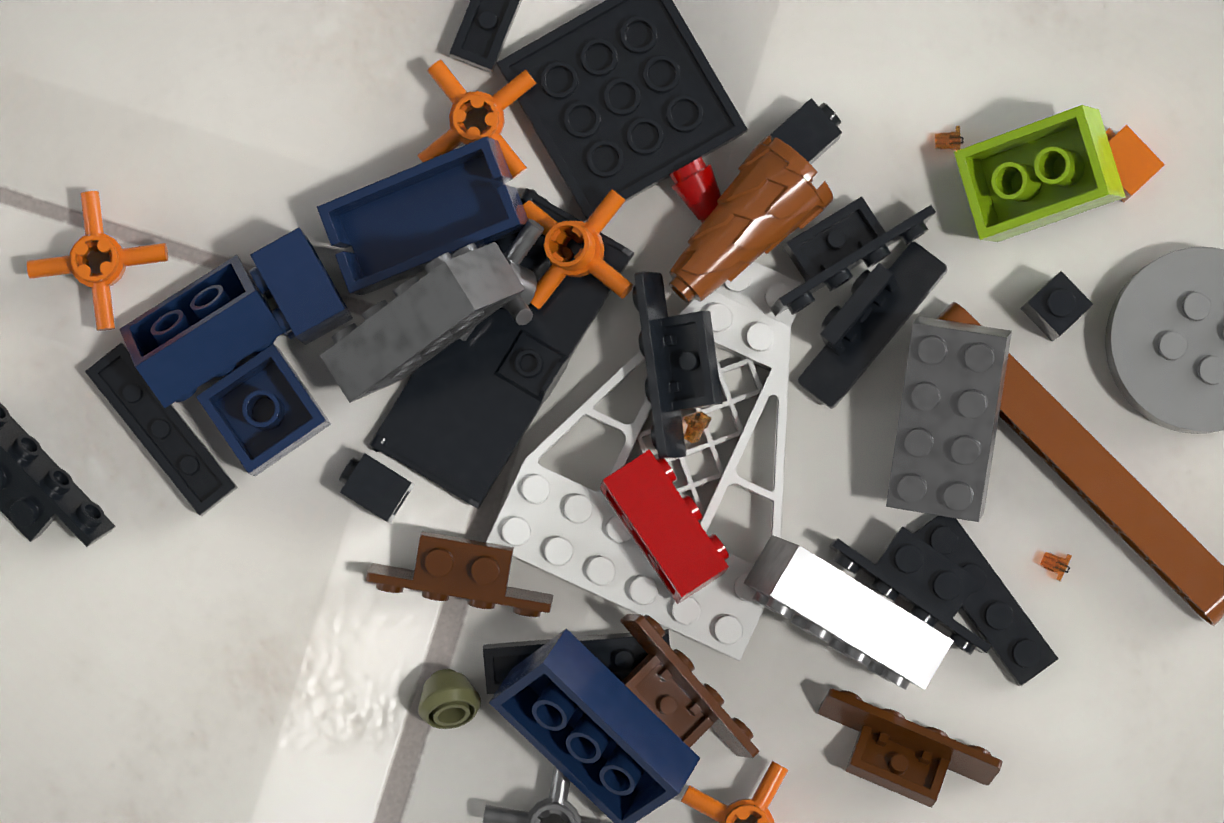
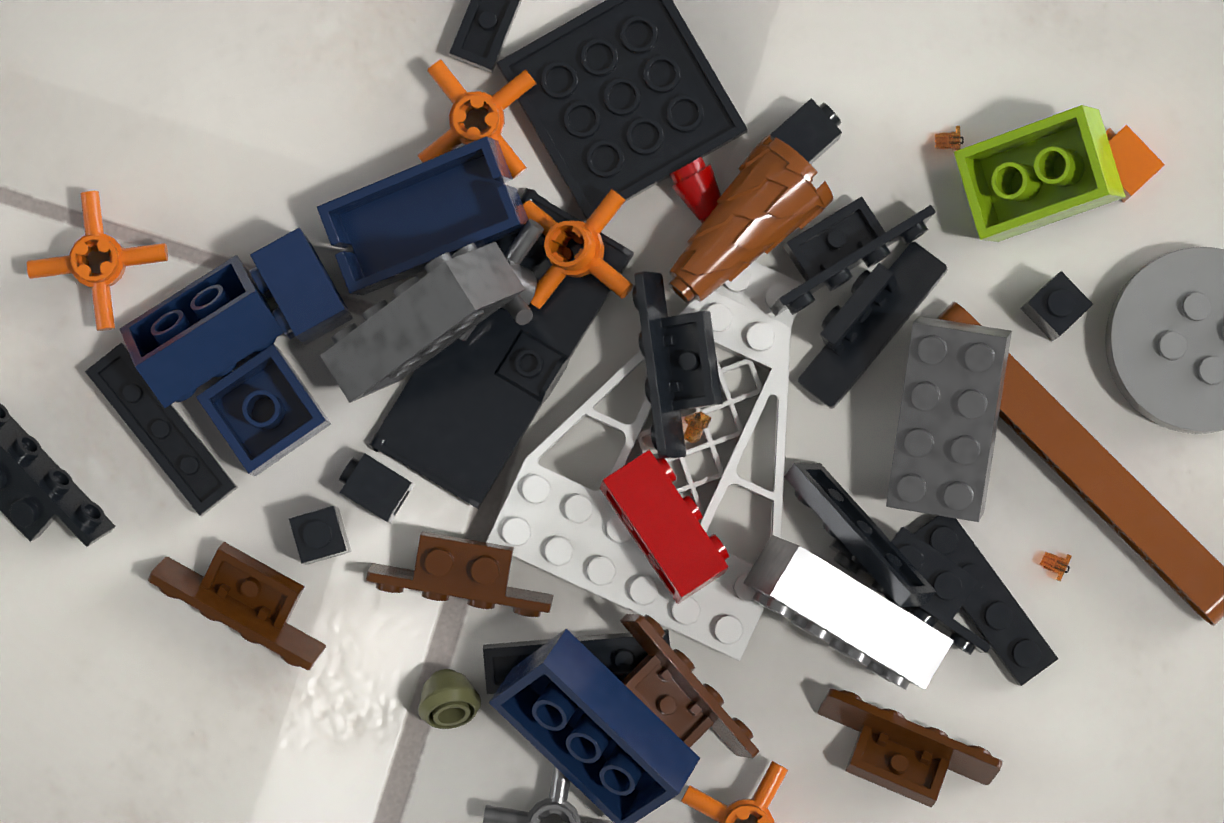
none -> reddish brown bracket [148,542,326,670]
none -> black brick [289,506,351,565]
none -> black plate [784,463,936,608]

